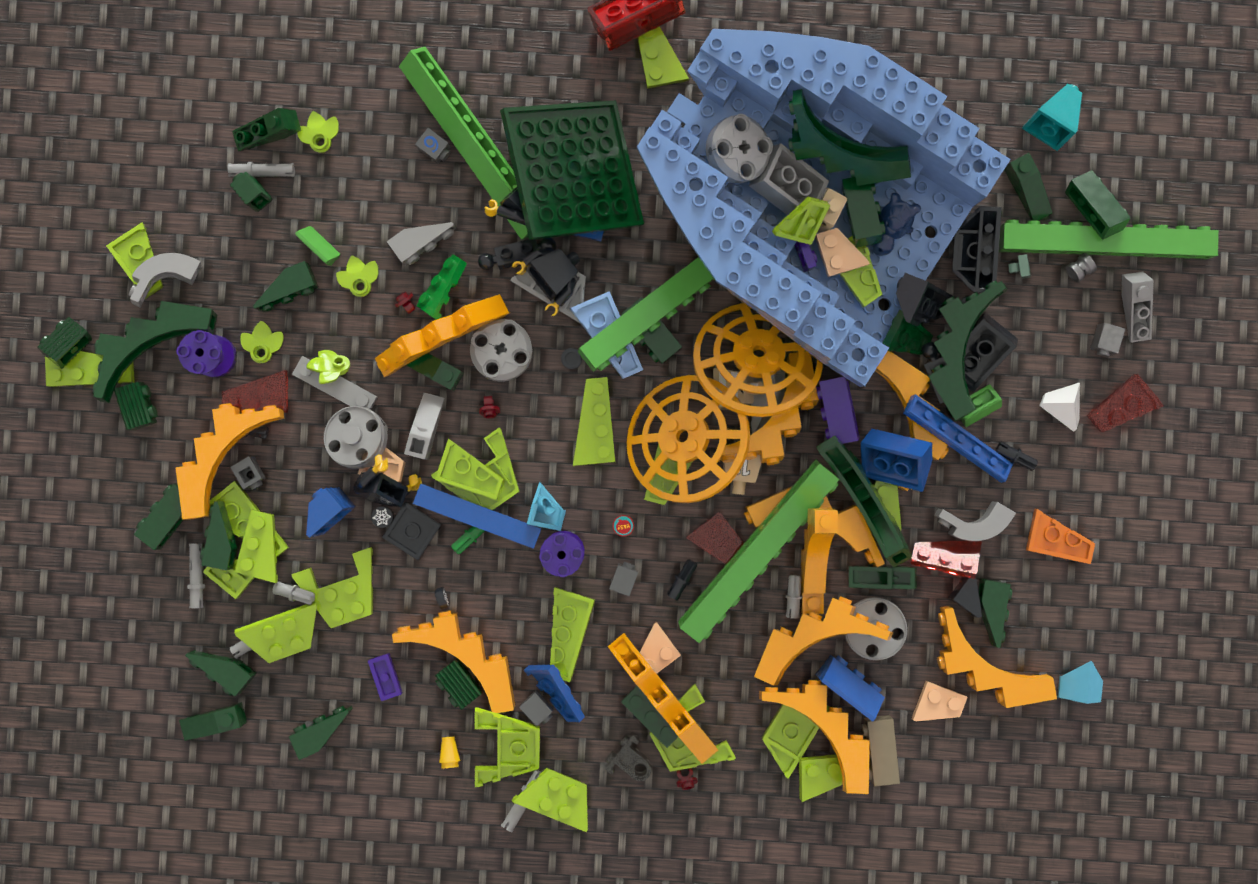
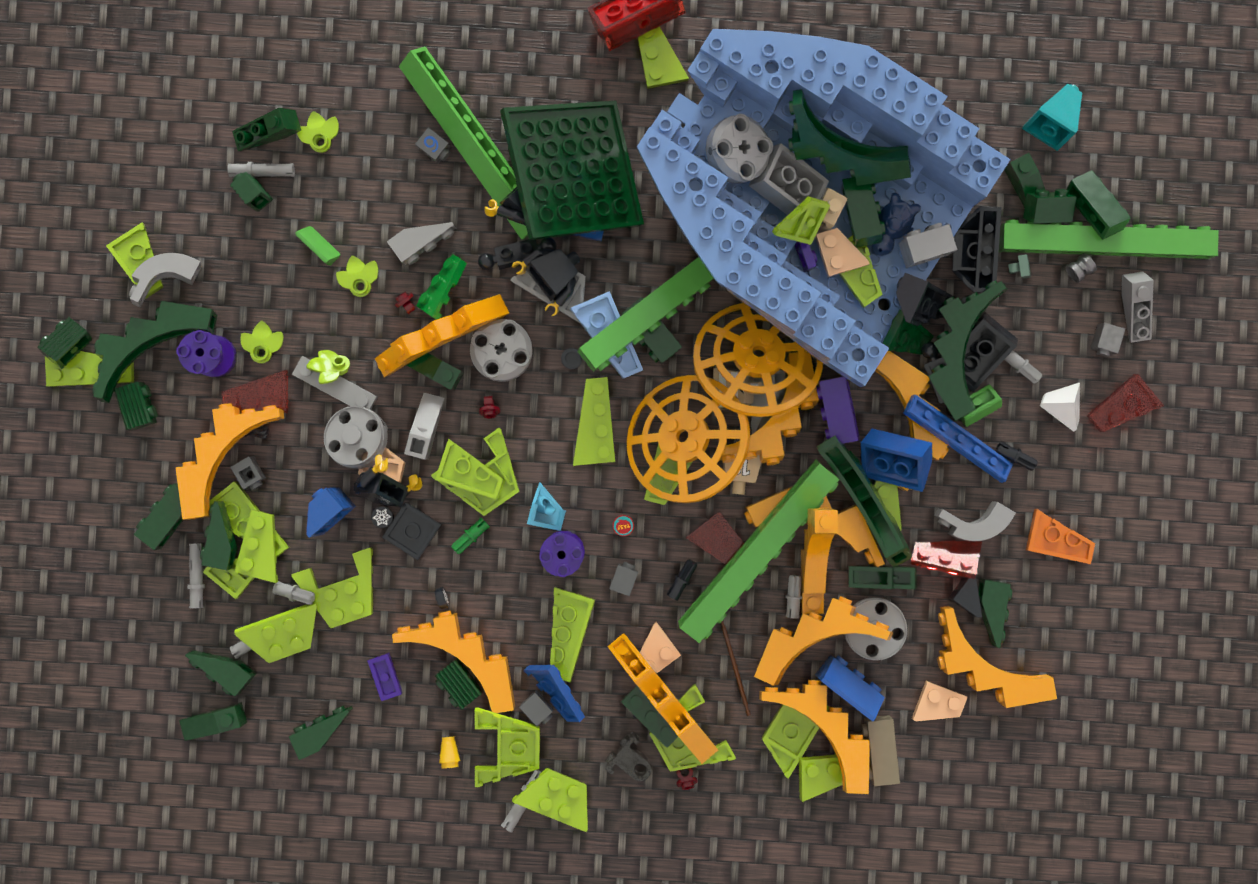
dark green slope [253,261,319,312] -> none
blue tile [413,484,541,549] -> none
medium azure slope [1057,661,1103,704] -> none
none -> reddish brown piece [721,620,751,716]
none -> light grey brick [898,223,957,268]
none -> light grey axle [1004,351,1042,383]
none -> dark green brick [1023,189,1076,224]

